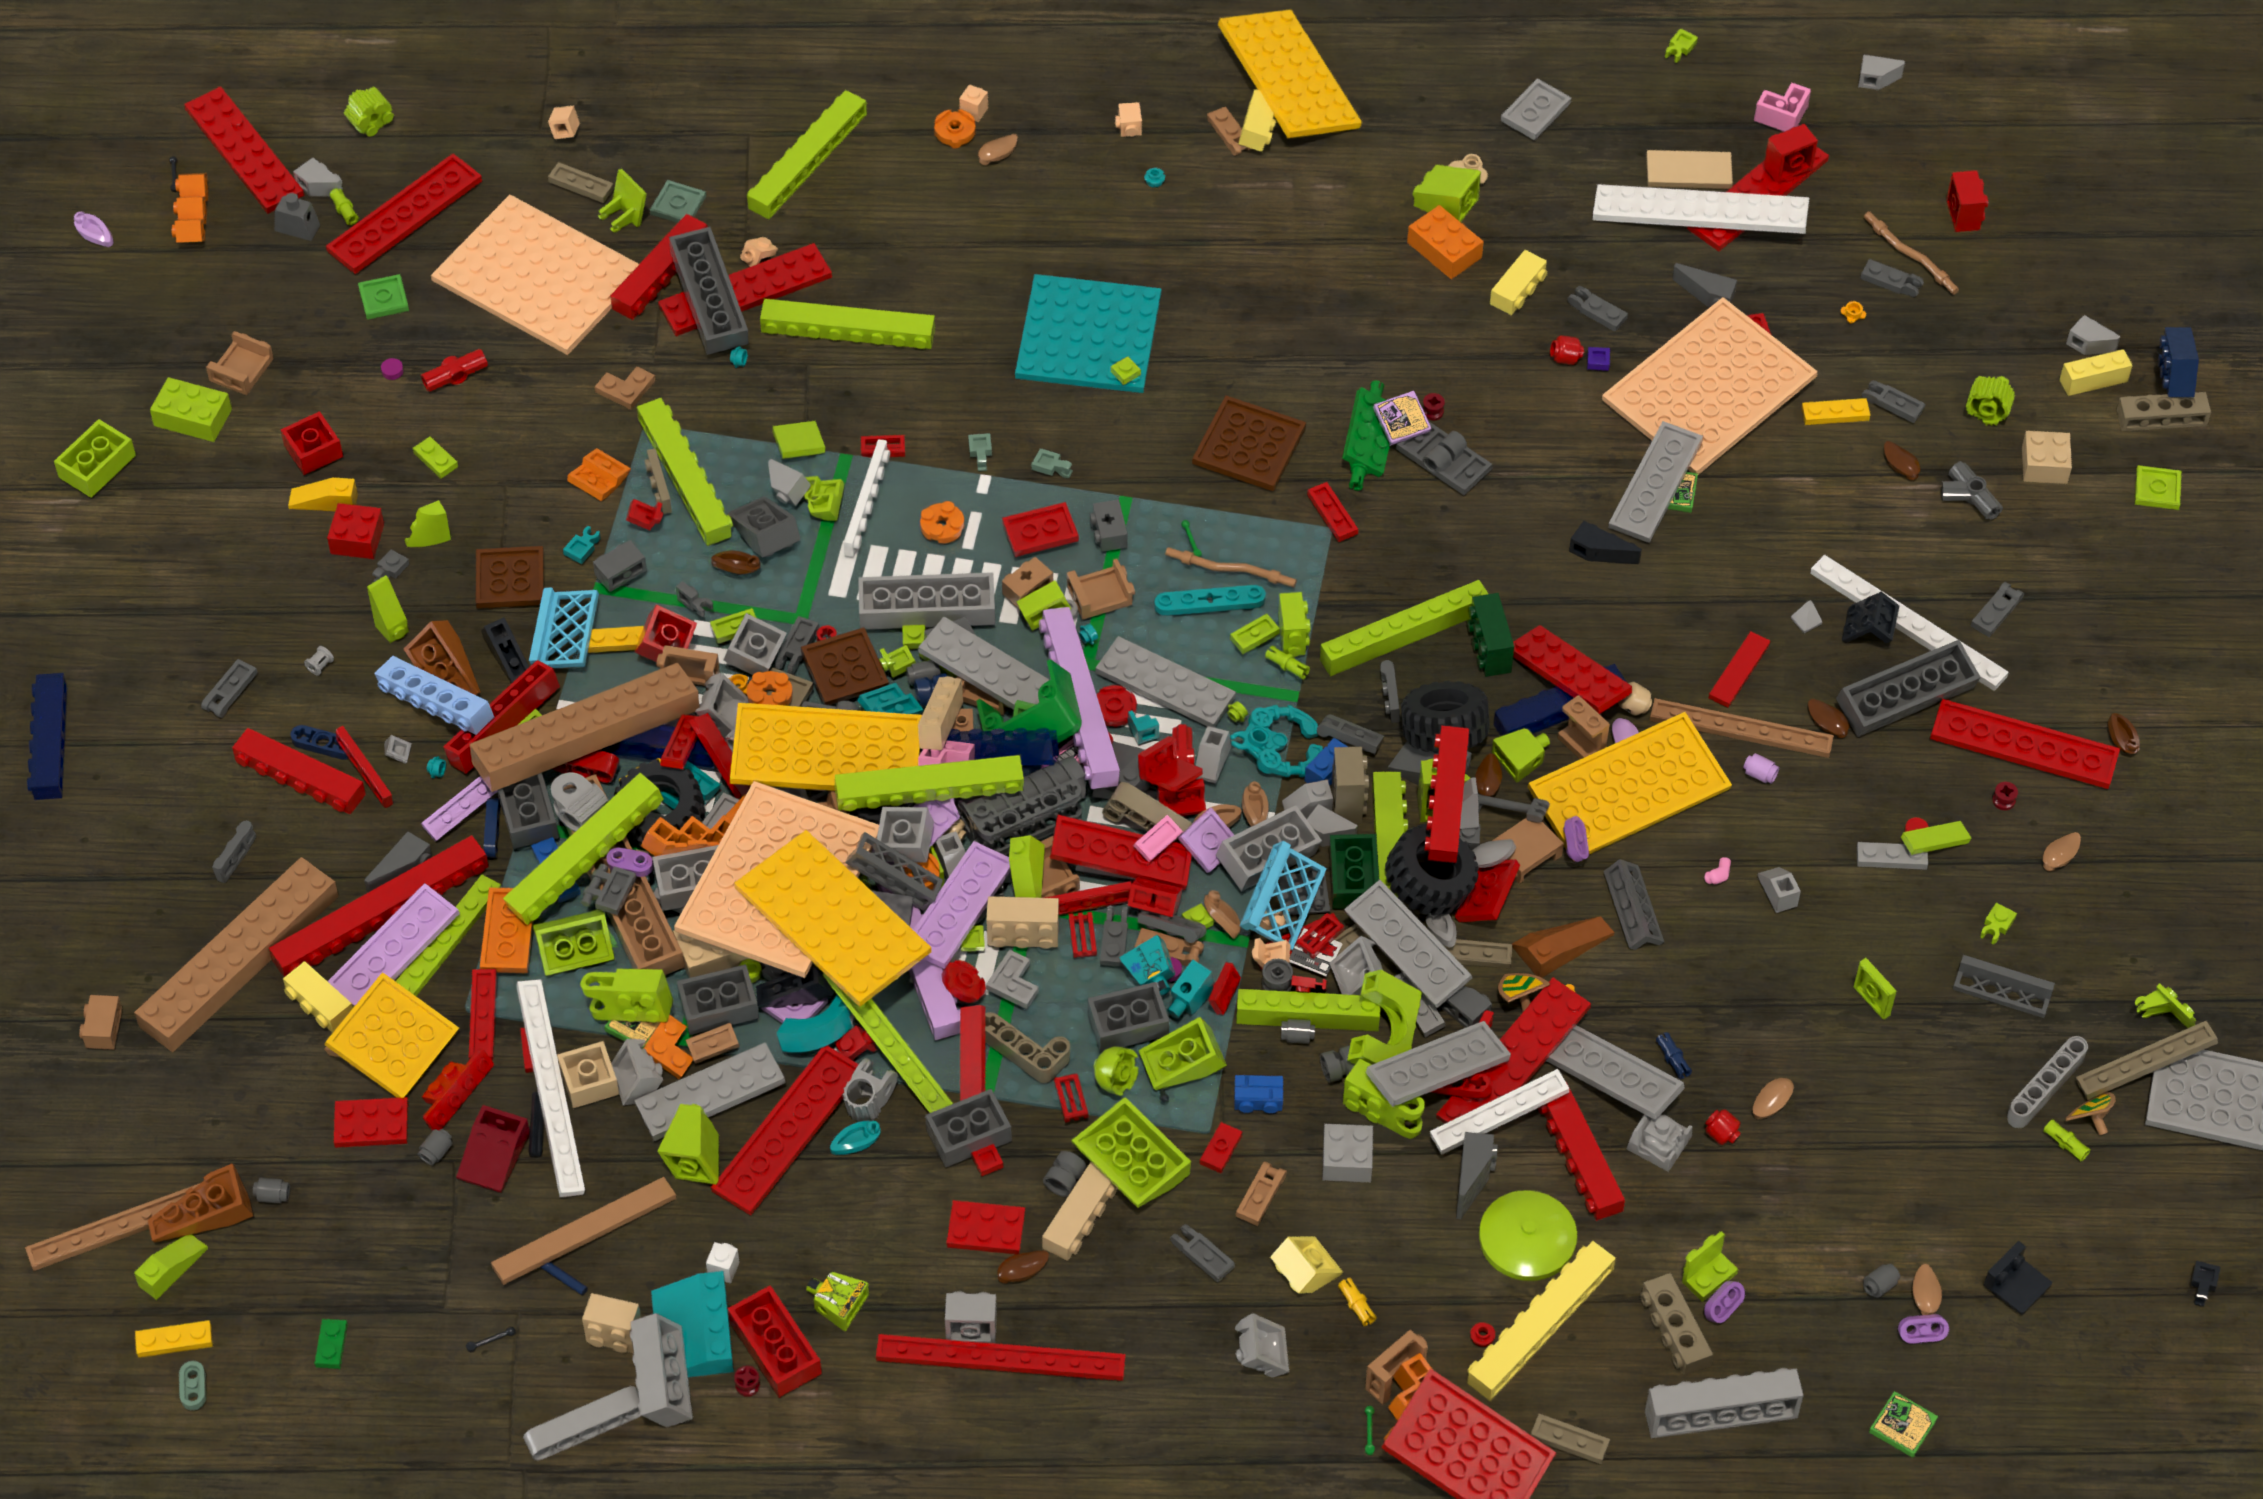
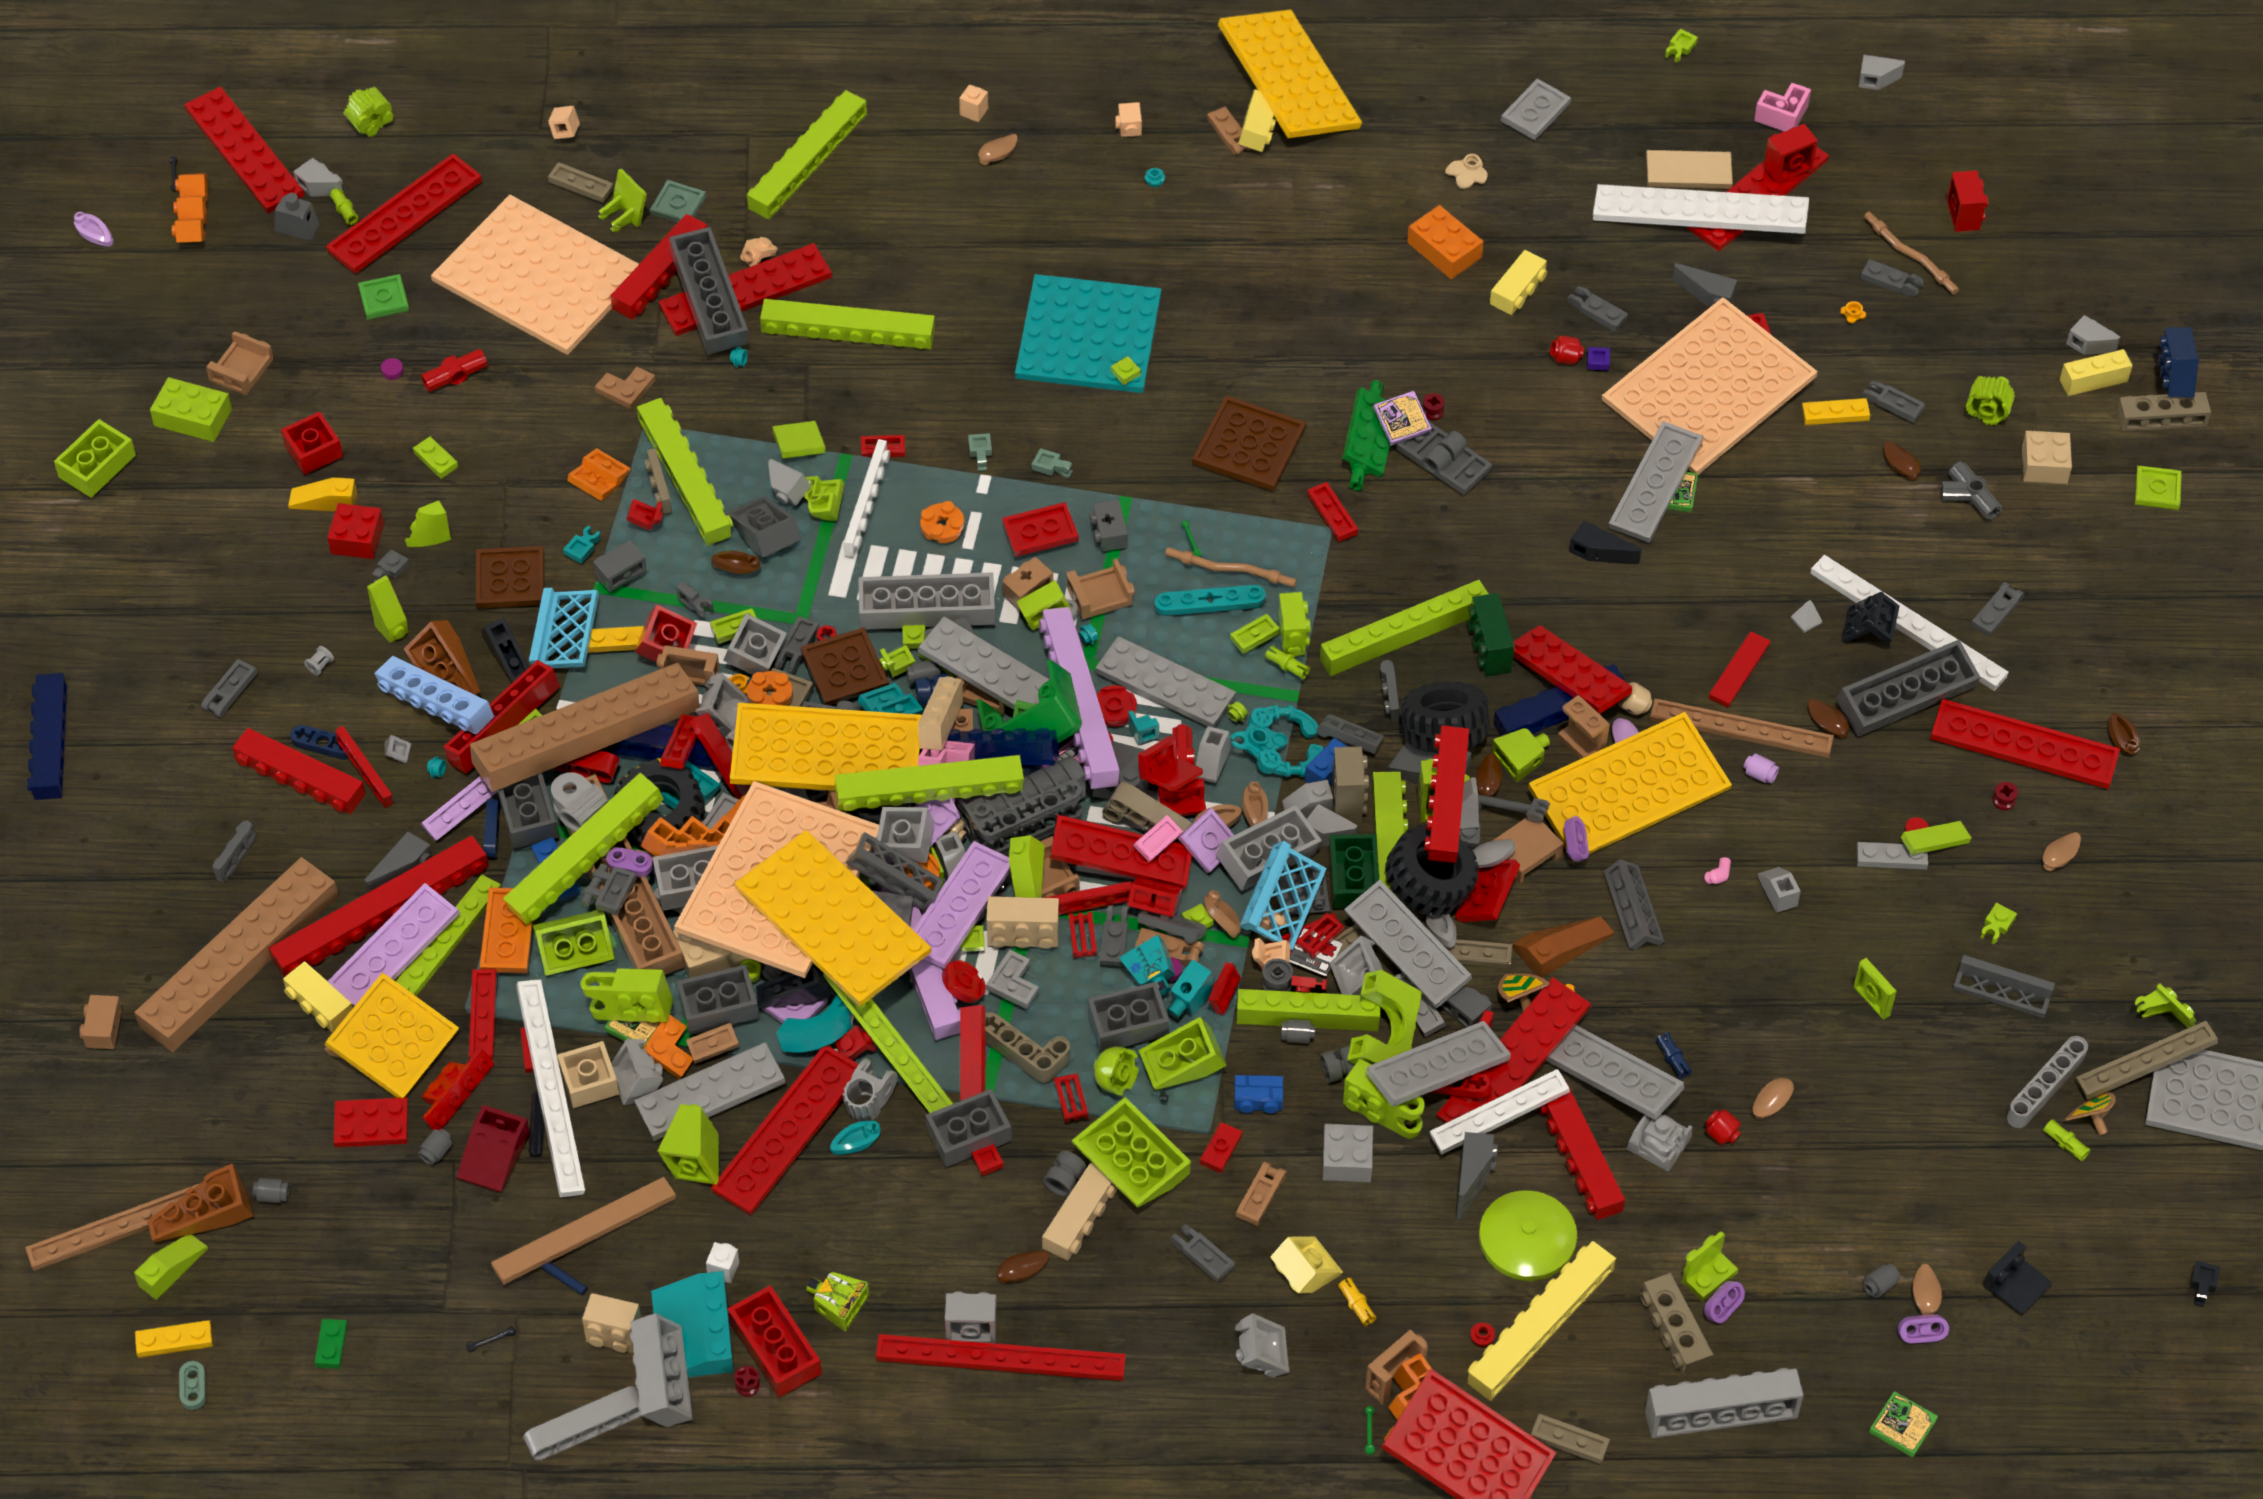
orange plate [934,109,976,149] -> none
red plate [947,1200,1025,1254] -> none
lime slope [1413,165,1481,222] -> none

